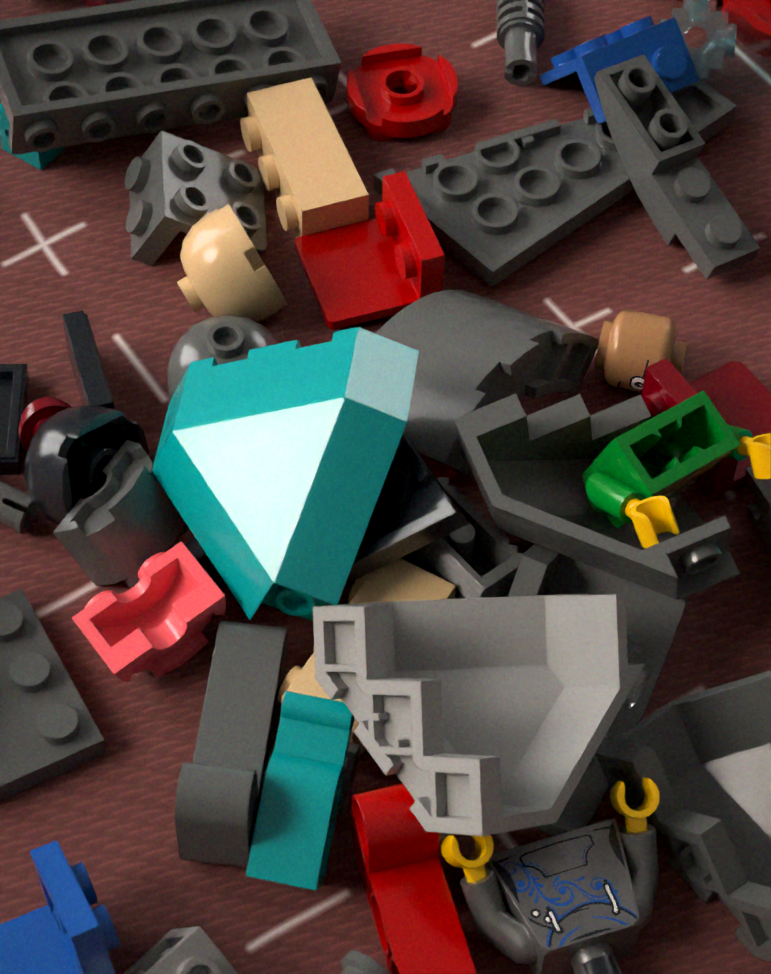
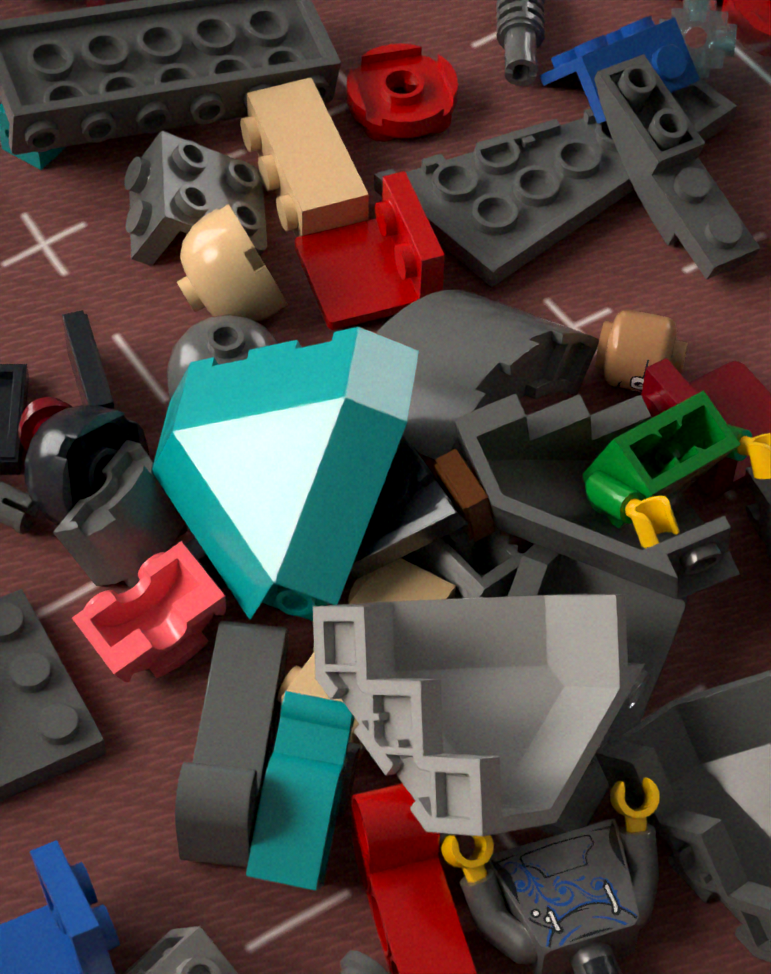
none -> reddish brown tile [434,448,495,542]

